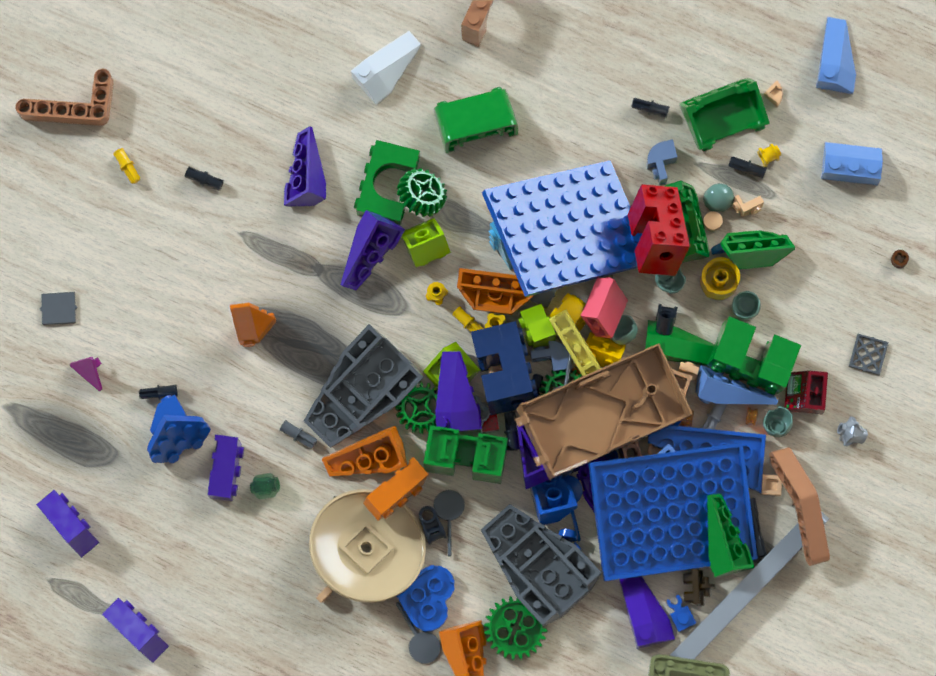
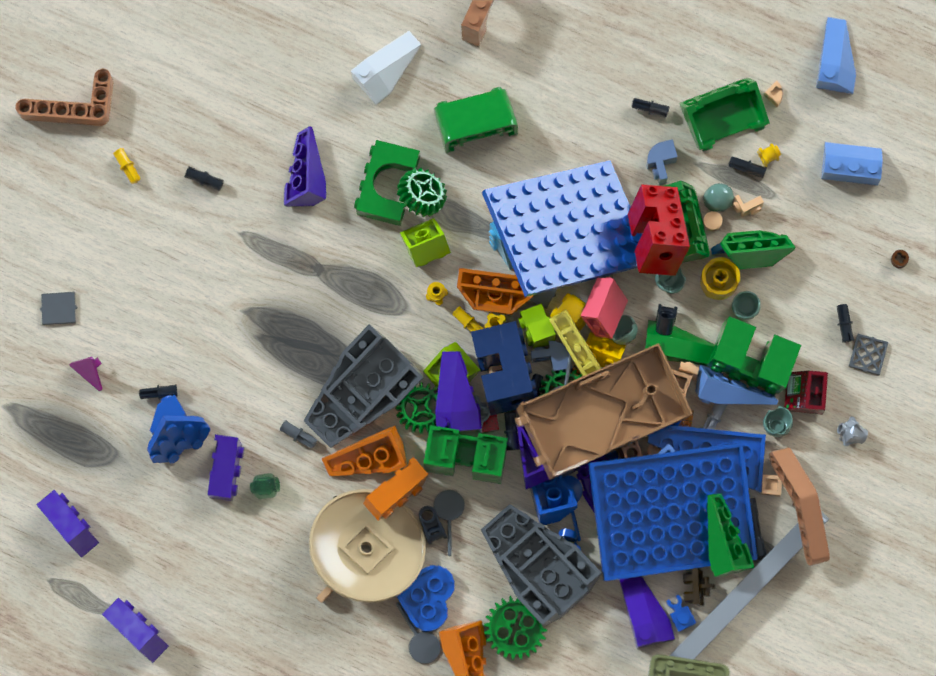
orange wedge [230,303,276,347] -> none
dark purple wedge [340,210,405,290] -> none
clear orange bush [745,407,758,426] -> none
none -> black axle [837,304,854,343]

